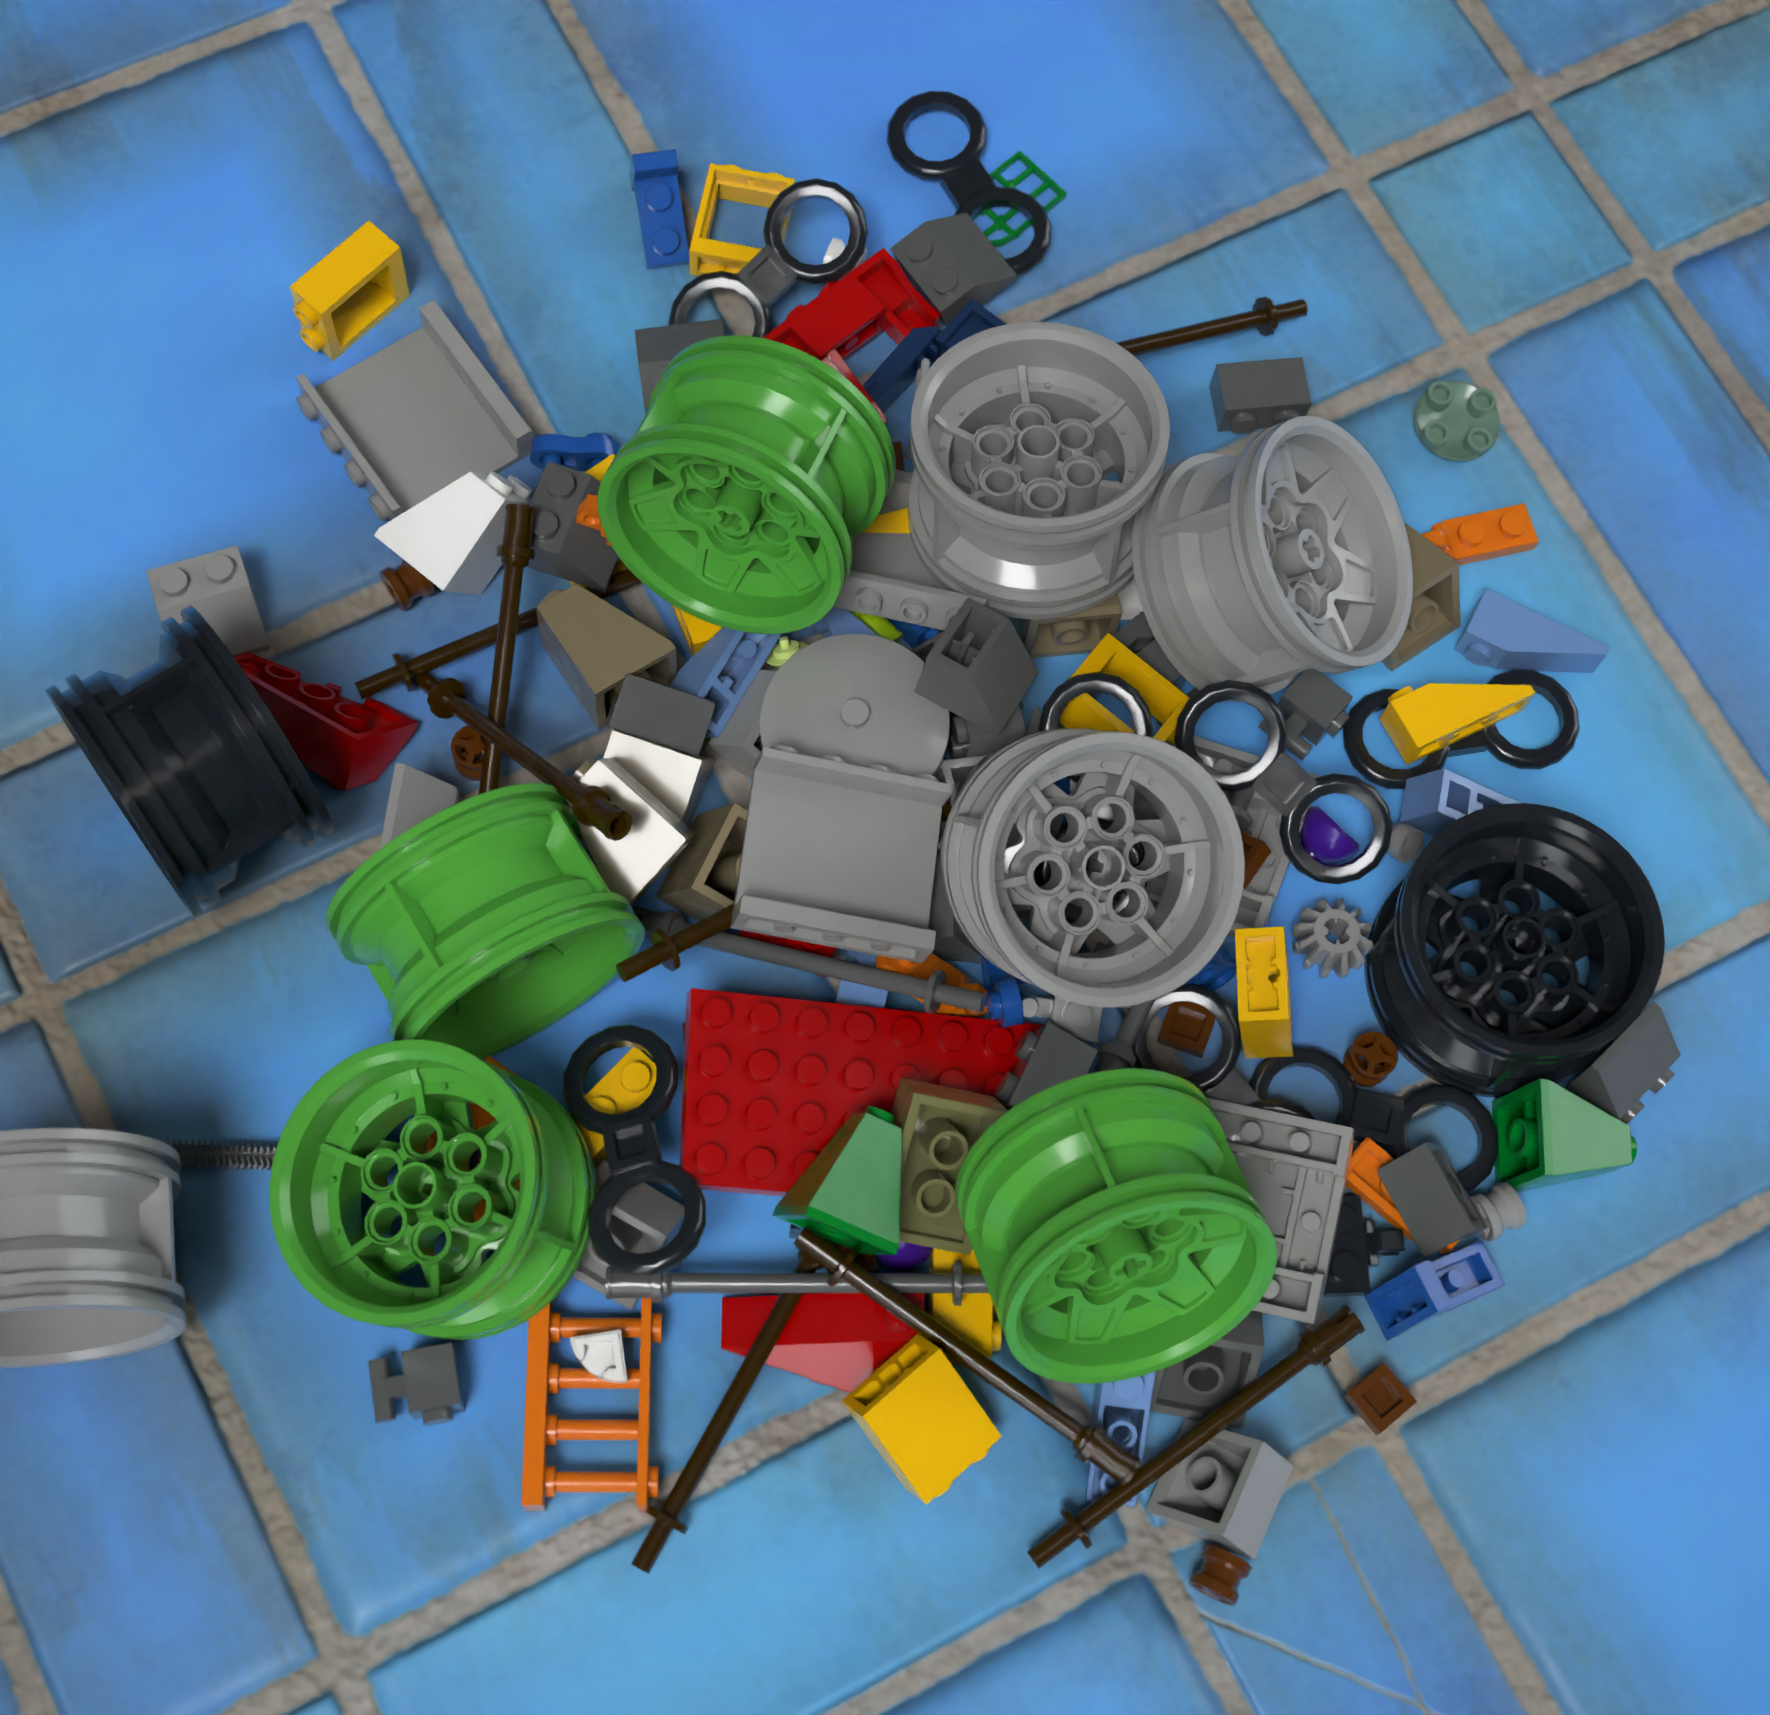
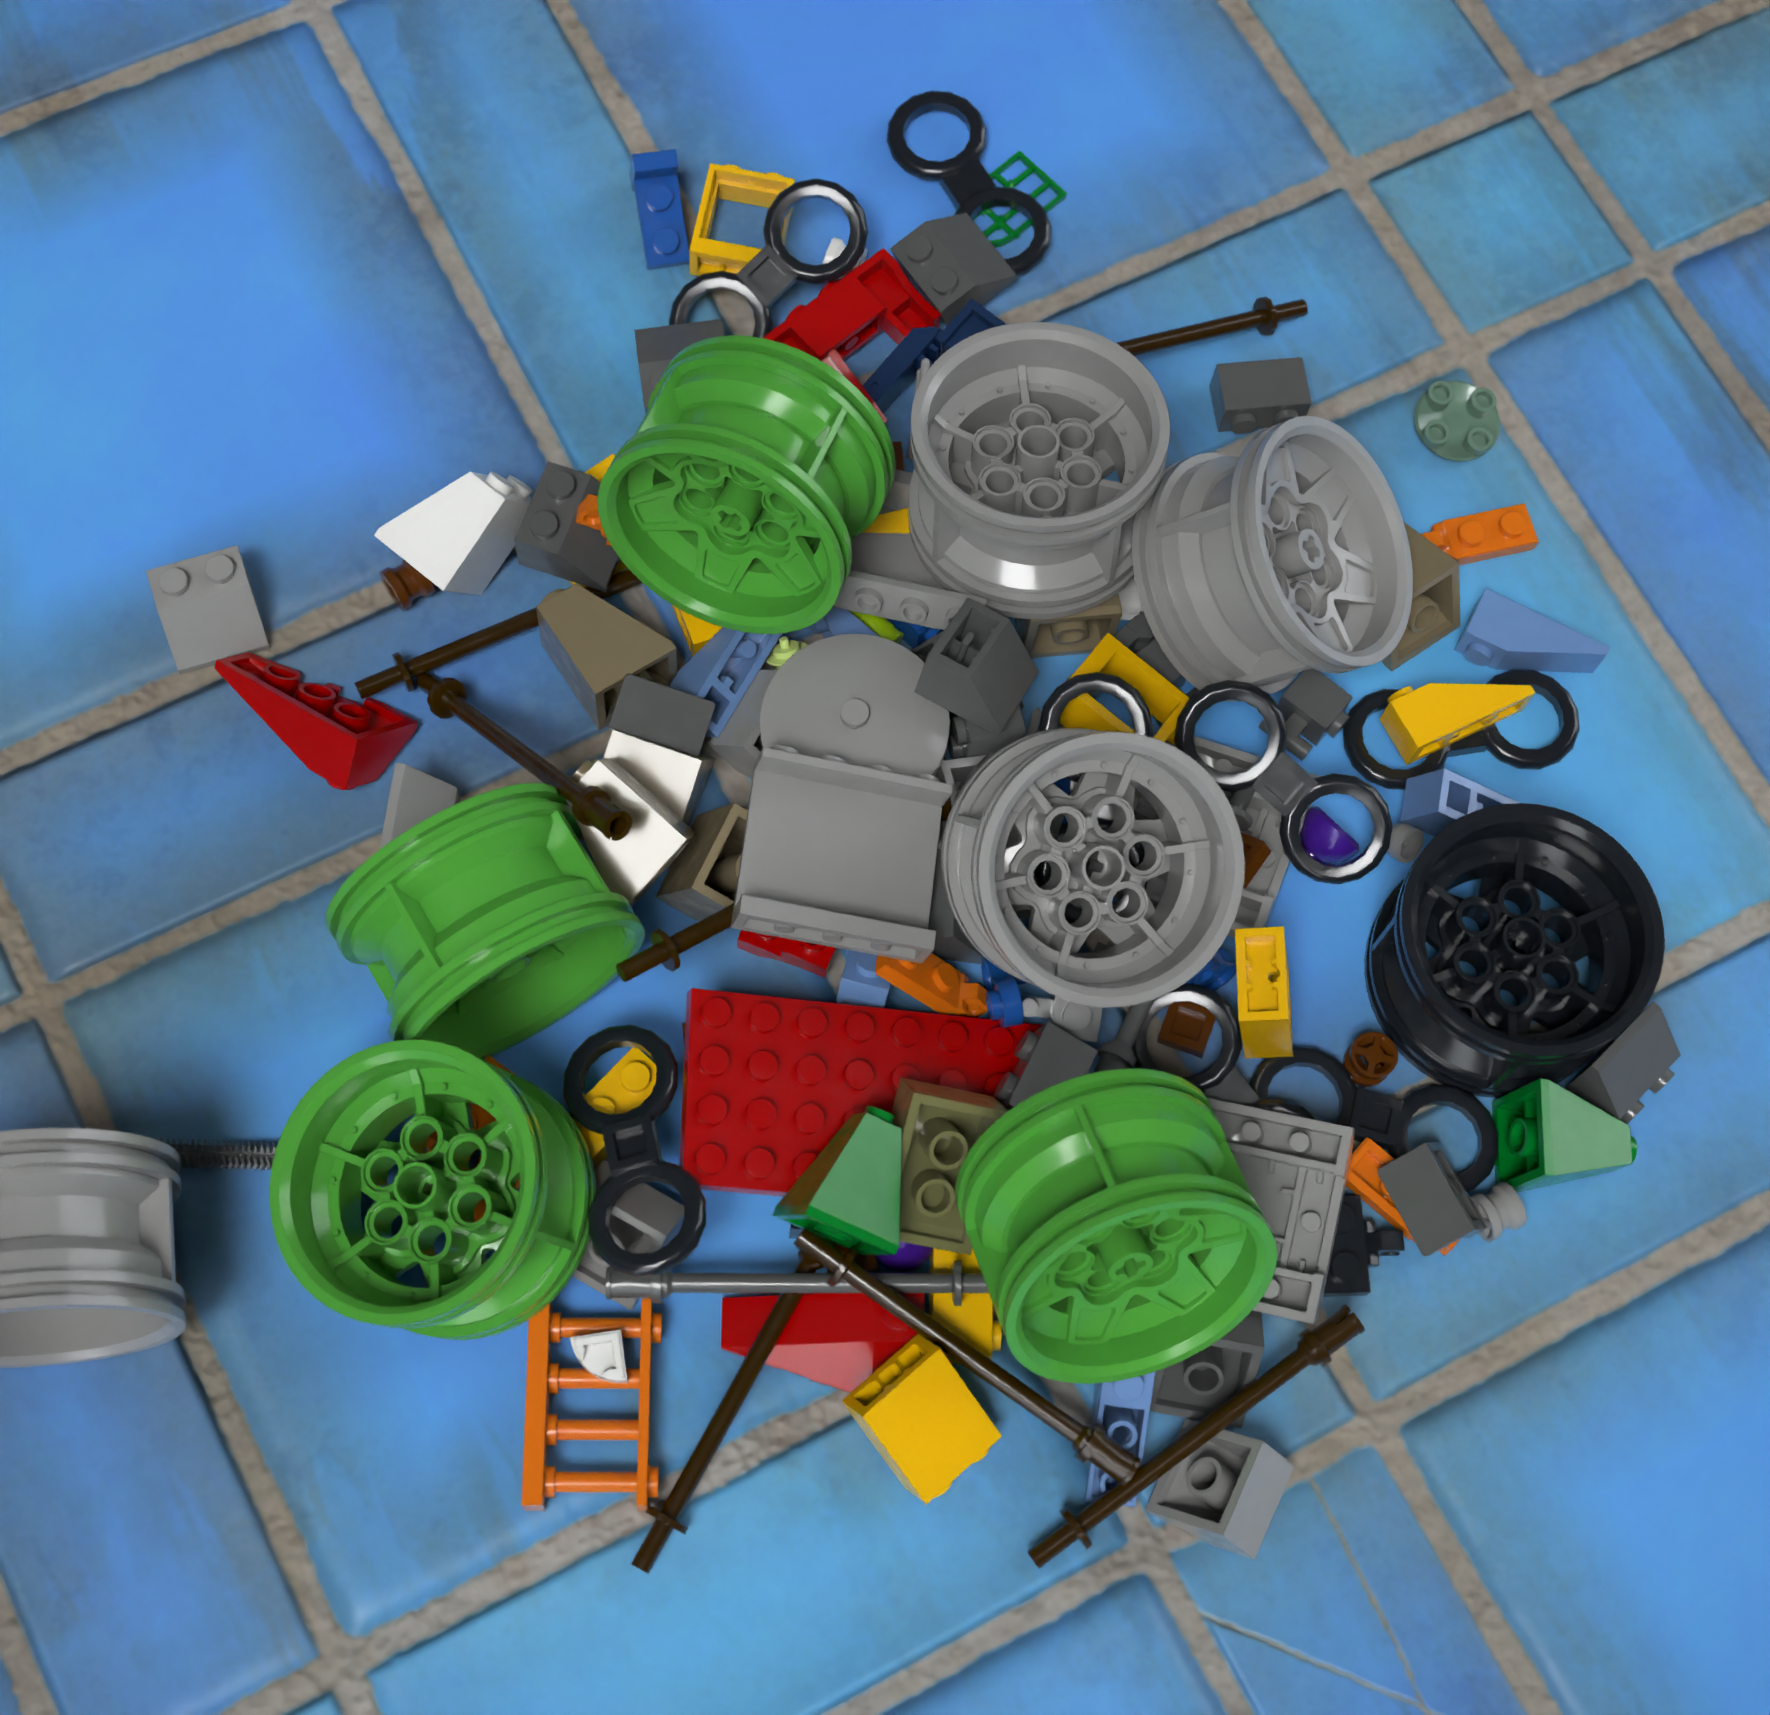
black wheel [45,605,334,917] -> none
yellow window [290,220,410,361] -> none
light grey panel [296,300,533,521] -> none
dark grey brick [368,1342,465,1425] -> none
reddish brown wheel [451,726,485,781] -> none
dark brown bar [479,504,536,794] -> none
blue piece [530,433,621,473] -> none
dark grey bar [631,905,987,1014] -> none
reddish brown wheel [1188,1544,1252,1606] -> none
light grey gear [1291,898,1373,978] -> none
reddish brown plate [1343,1362,1417,1436] -> none
blue bracket [1364,1241,1505,1341] -> none

